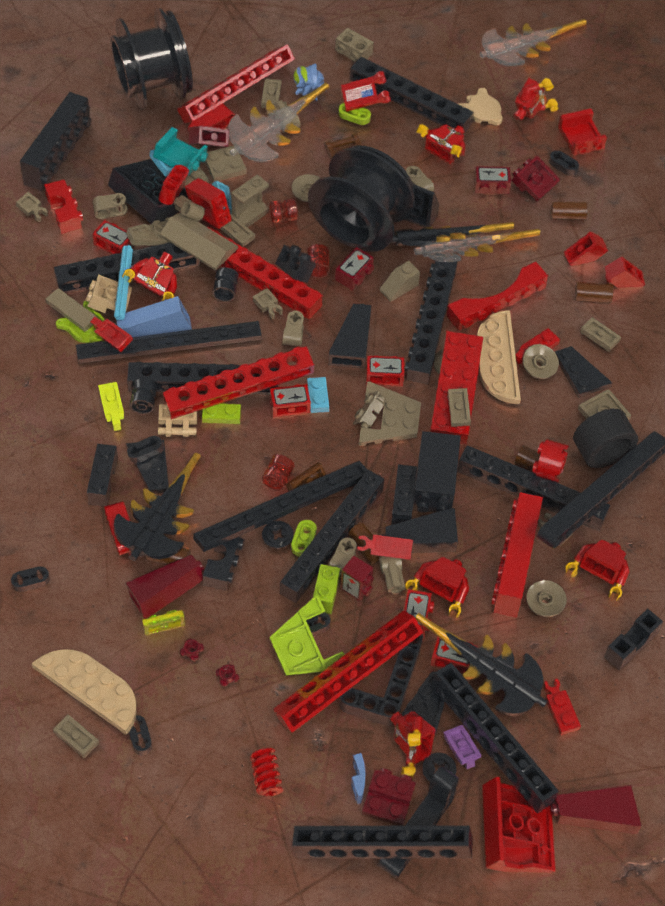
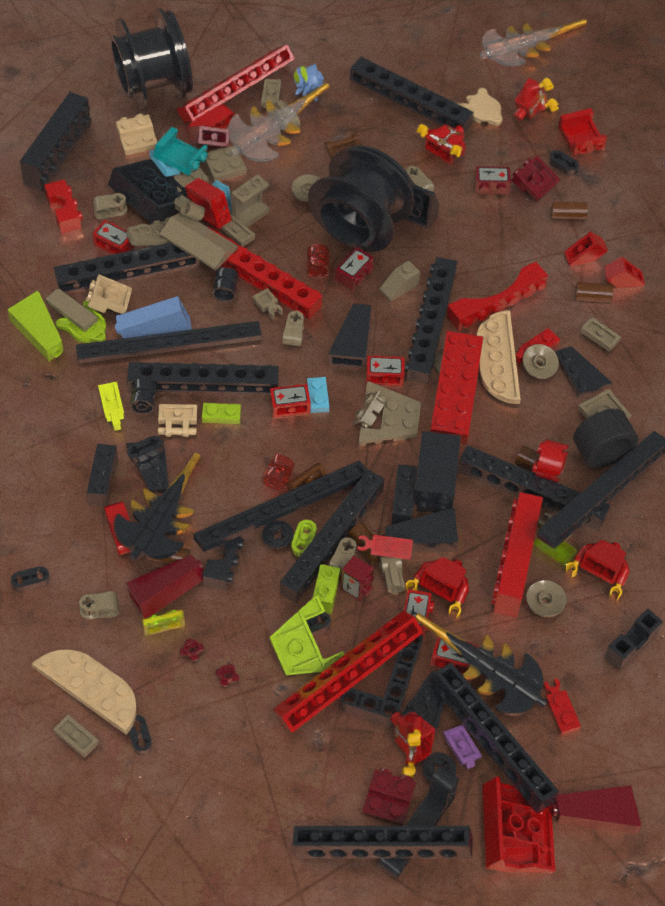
dark tan plate [16,192,48,222] -> none
red hinge [90,316,133,352] -> none
medium azure axle [114,245,133,321] -> none
red torso [122,252,177,301] -> none
red beam [158,165,189,205] -> none
red brick [163,346,314,420] -> none
red piece [250,748,284,797] -> none
clear red wheel [269,198,298,224] -> none
black brick [275,245,316,283] -> none
dark tan brick [335,28,374,62] -> none
lime plate [339,103,371,125] -> none
red flag [341,71,390,112] -> none
medium blue slope [351,753,365,804] -> none
black animal [391,222,514,246] -> none
clear animal [414,229,540,262] -> none
dark tan plate [448,388,471,427] -> none
none -> lime slope [7,291,64,361]
none -> dark tan piece [79,591,119,620]
none -> tan plate [116,114,157,155]
none -> clear neon green plate [533,538,577,567]

